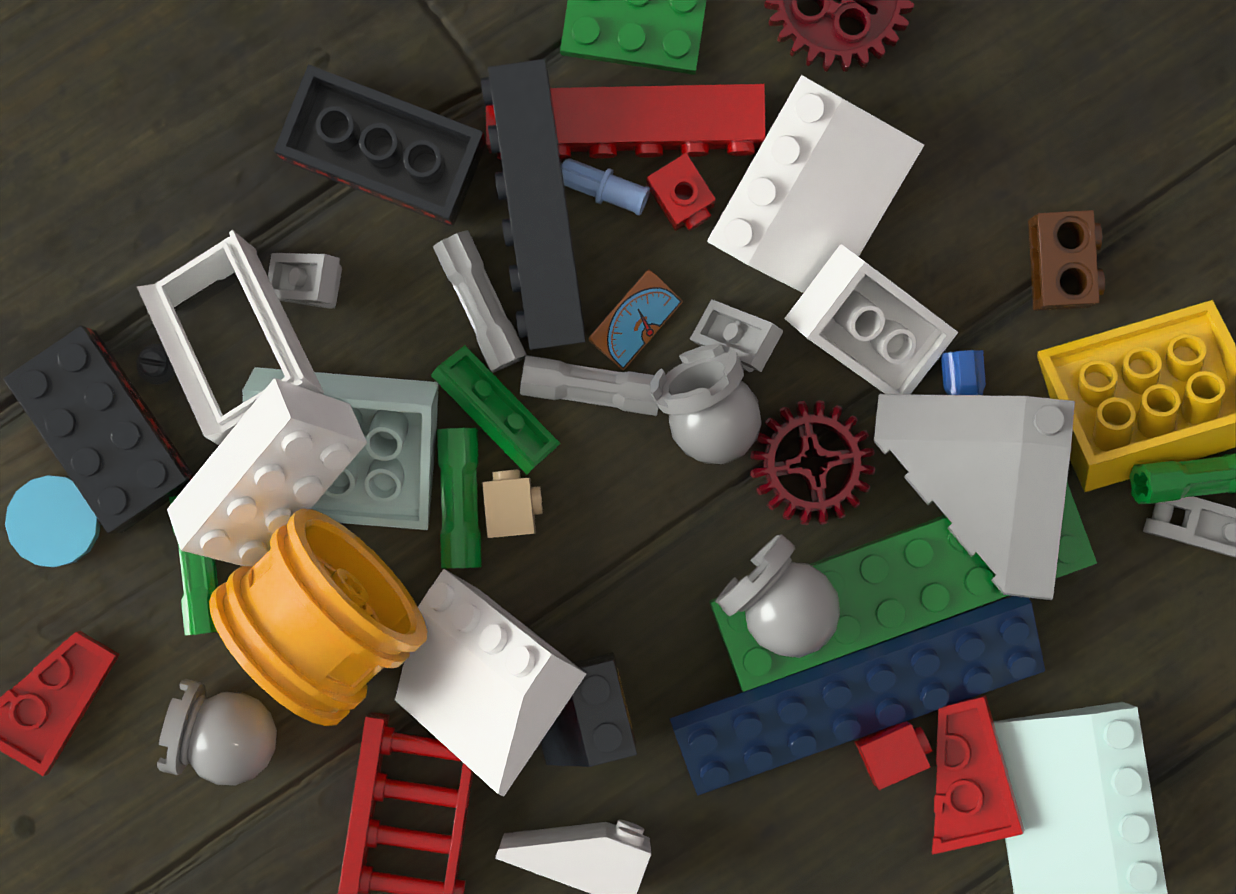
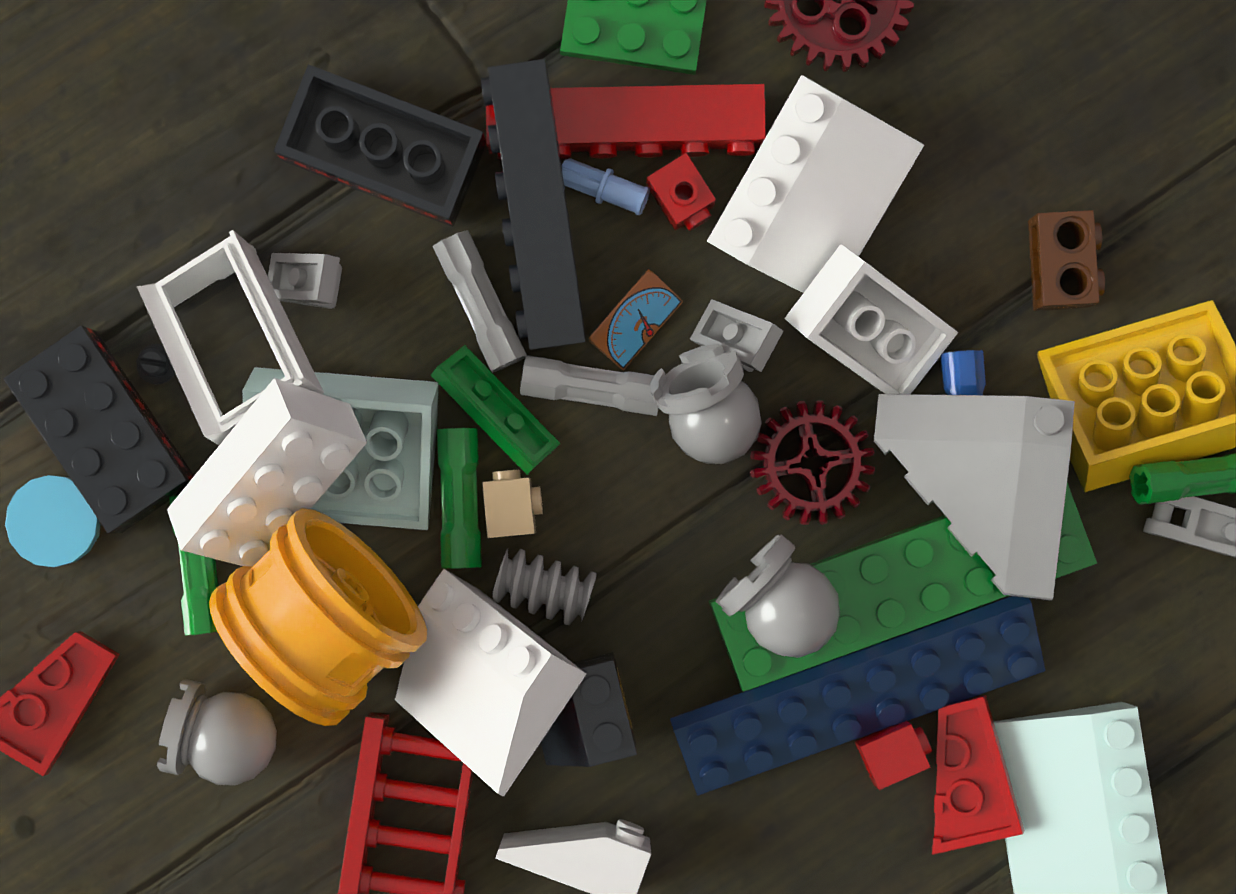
none -> light grey piece [493,549,596,626]

